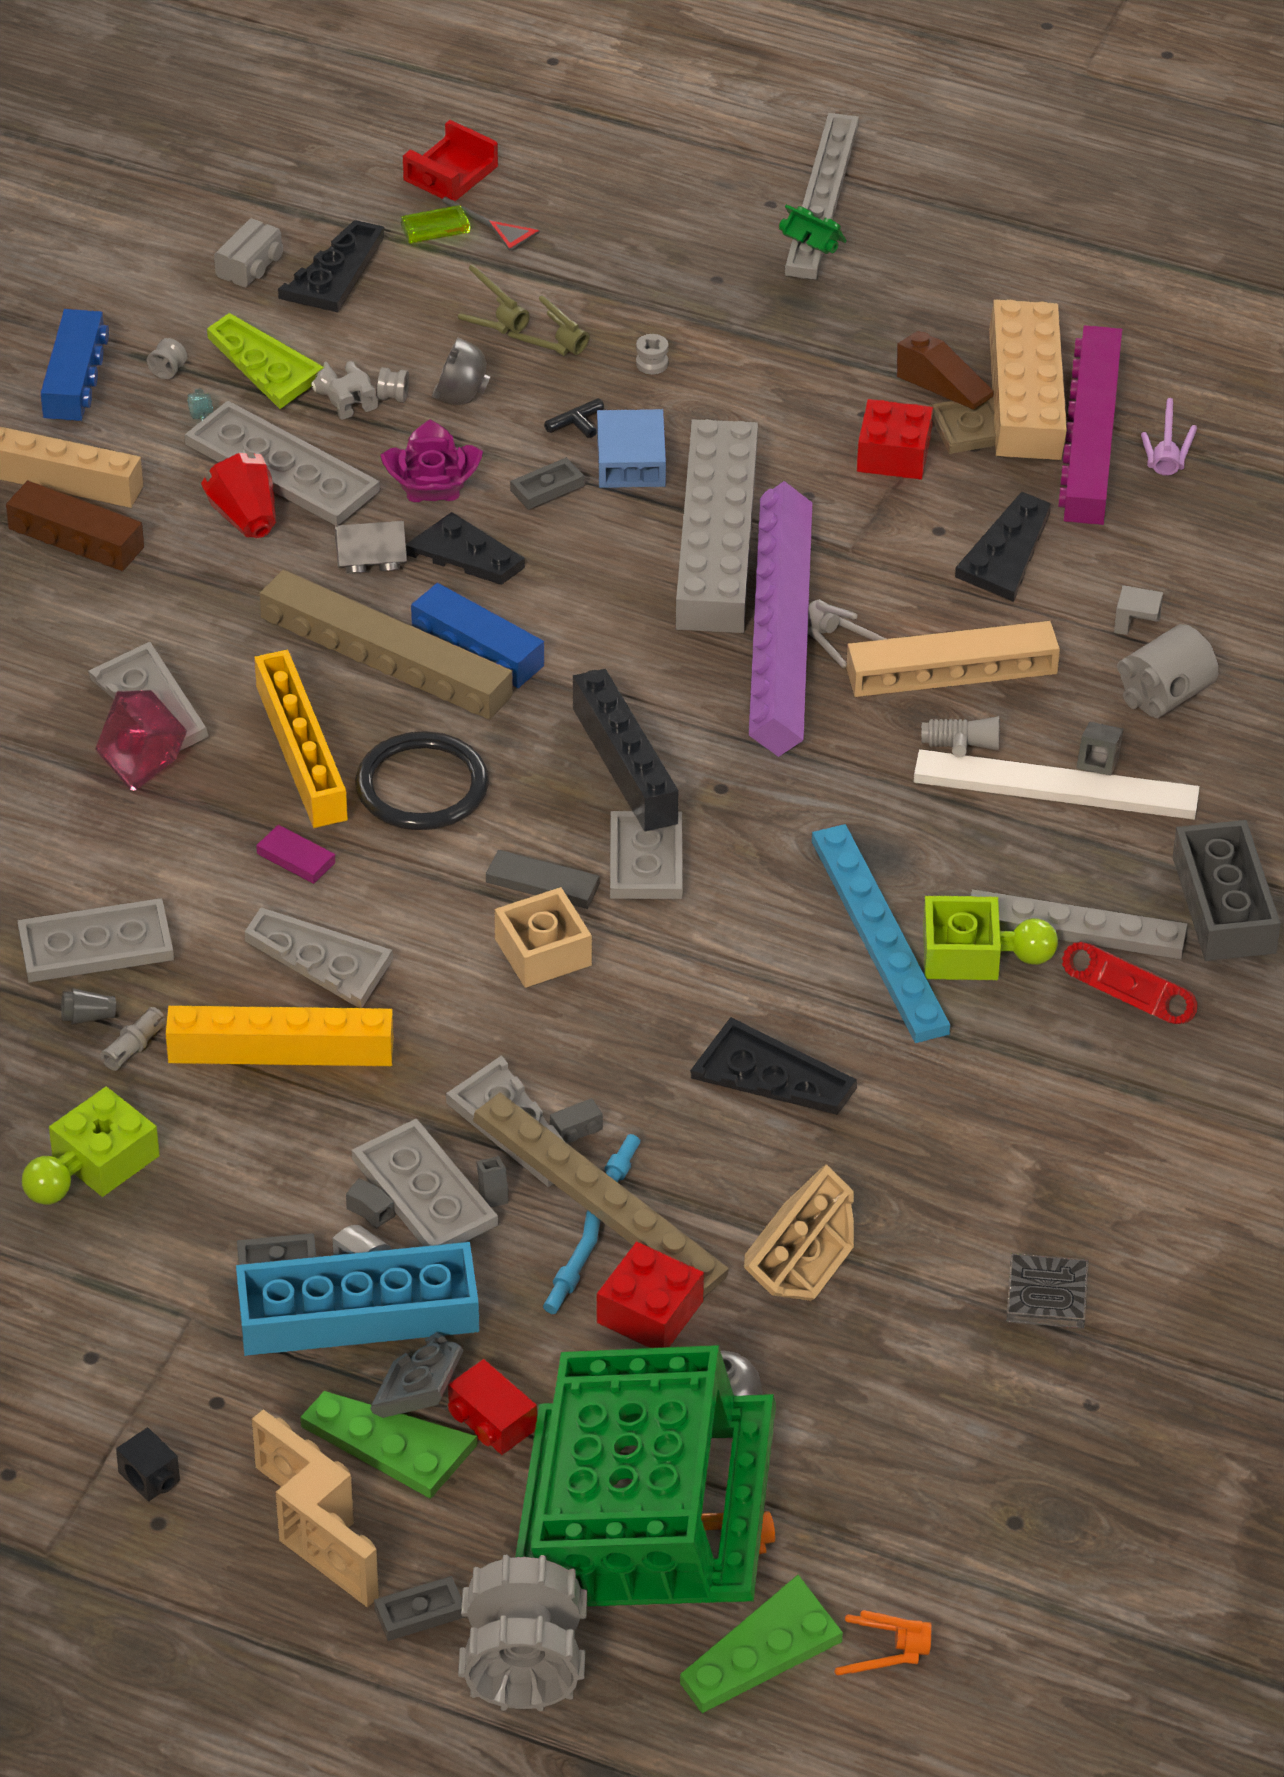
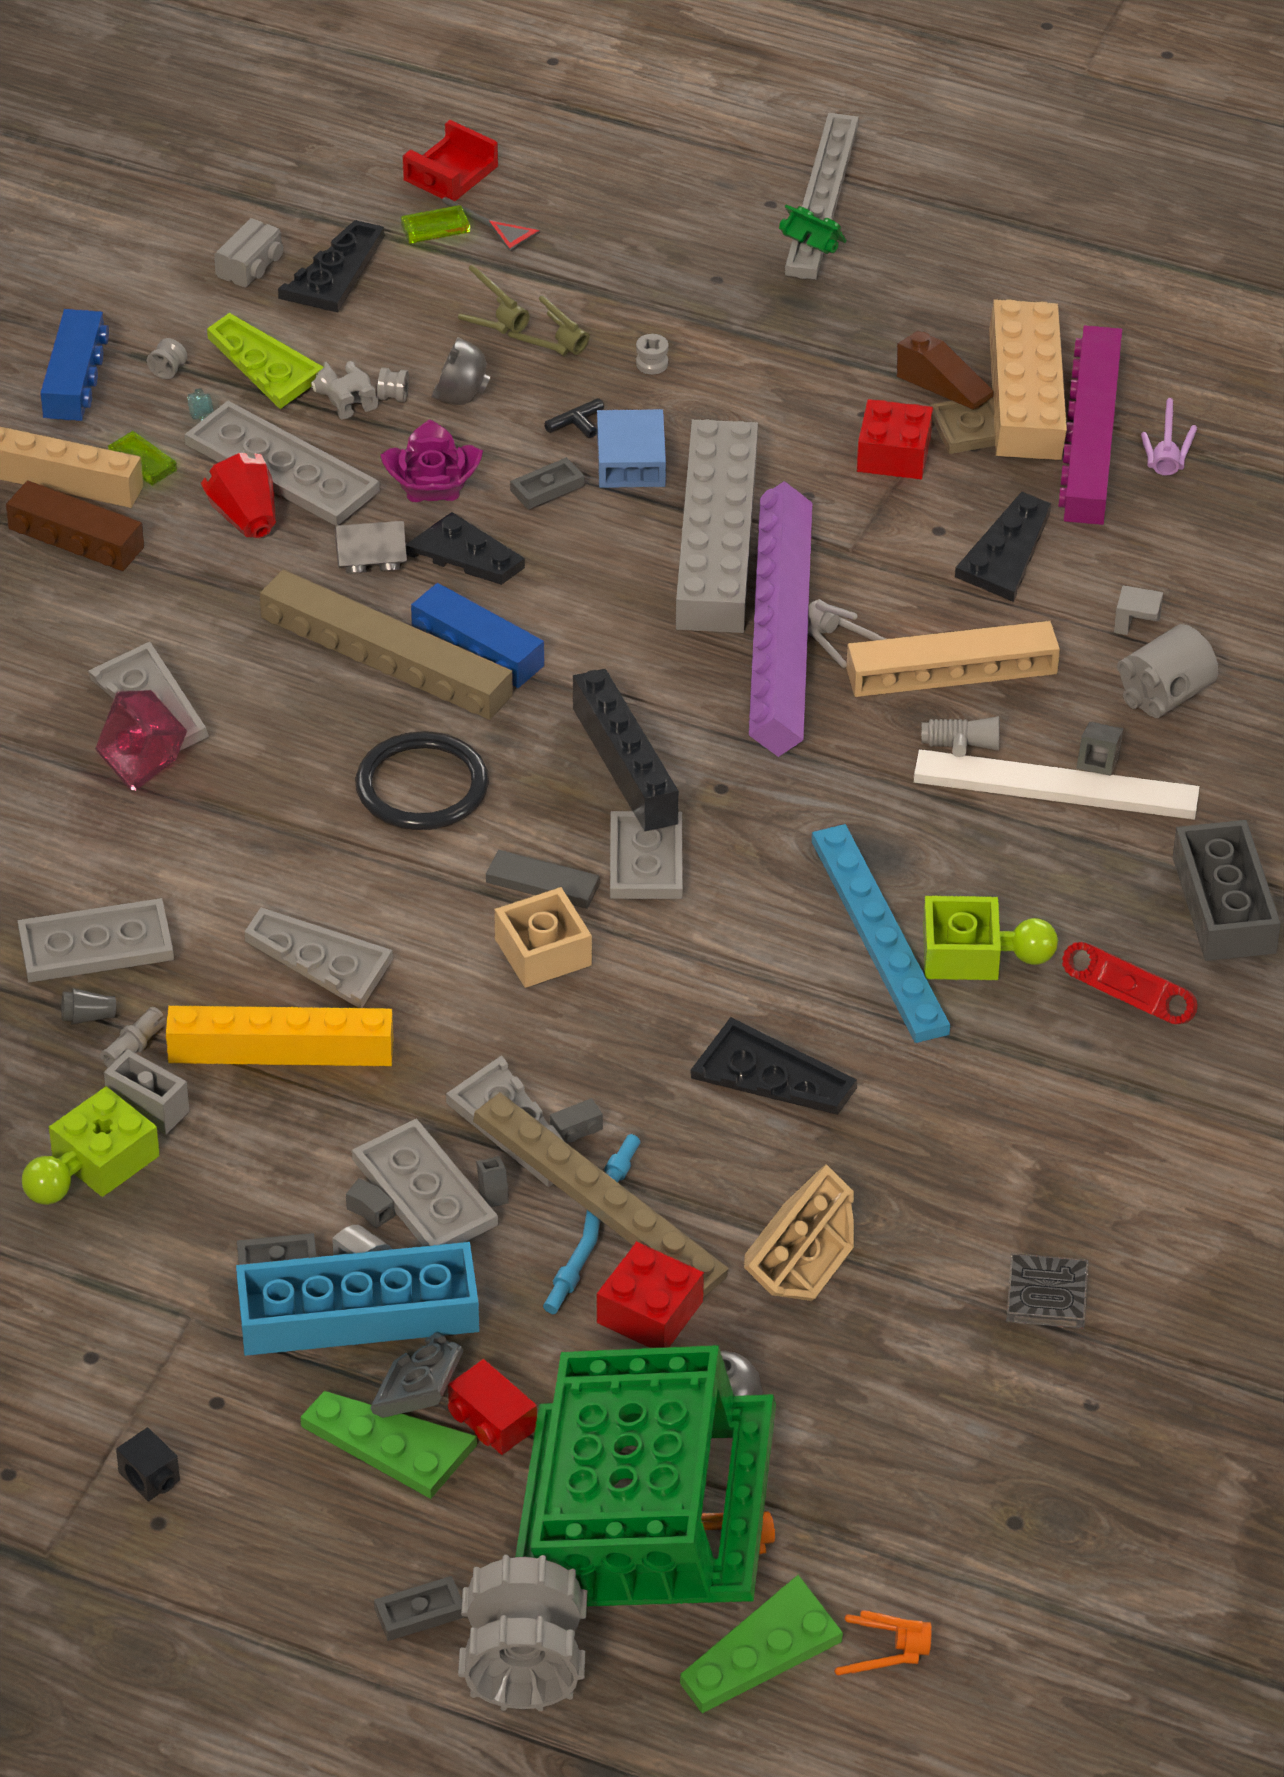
tan bracket [252,1409,379,1608] -> none
yellow brick [254,649,348,828] -> none
magenta tile [256,824,336,884] -> none
light grey plate [971,889,1187,959] -> none
none -> light grey brick [104,1049,189,1134]
none -> clear neon green tile [108,431,177,486]

